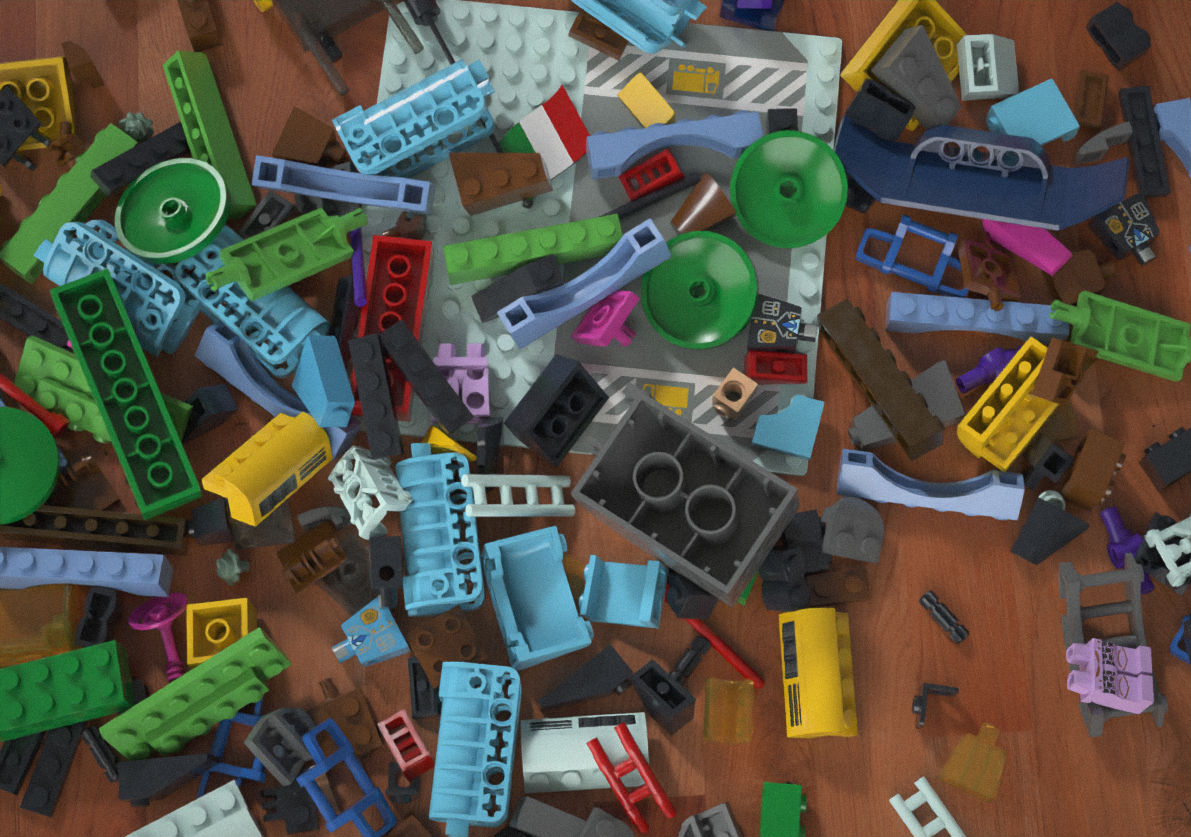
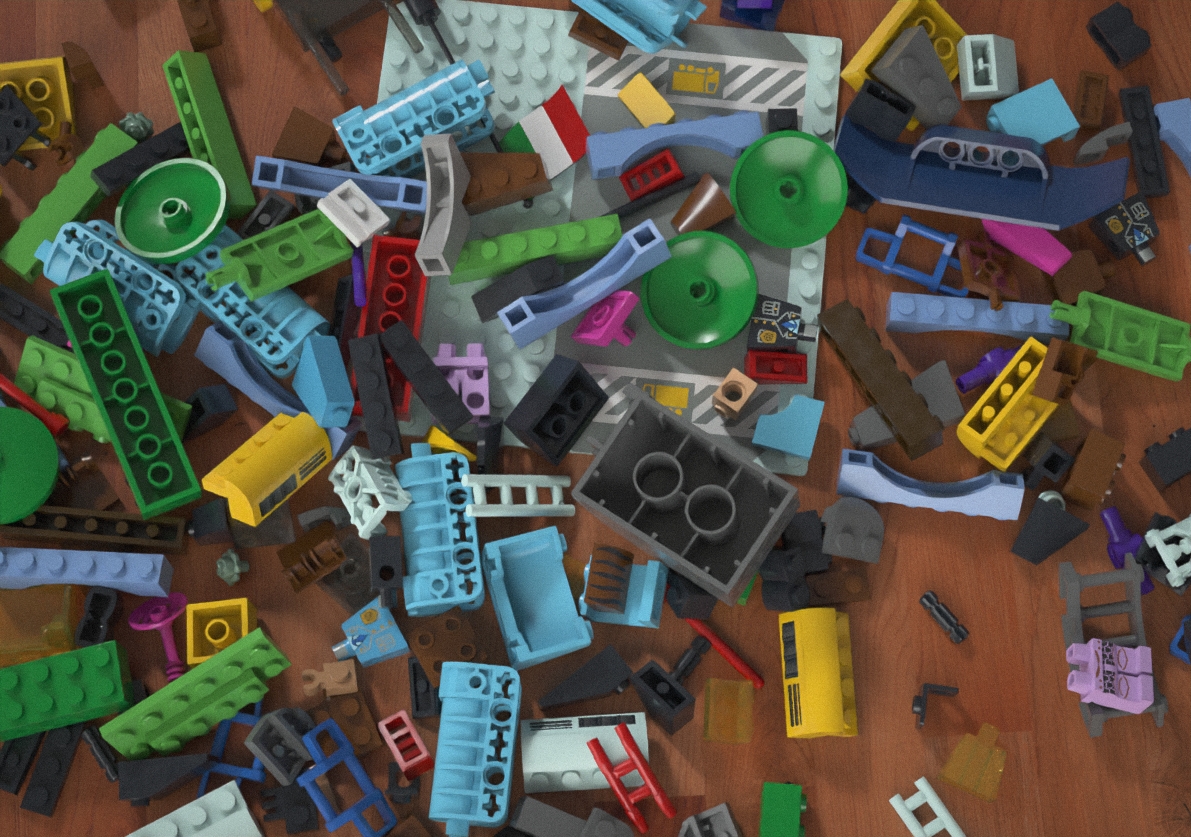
none -> medium nougat plate [302,659,358,696]
none -> white plate [317,179,390,247]
none -> light grey arch [415,134,471,276]
none -> reddish brown brick [584,543,634,614]

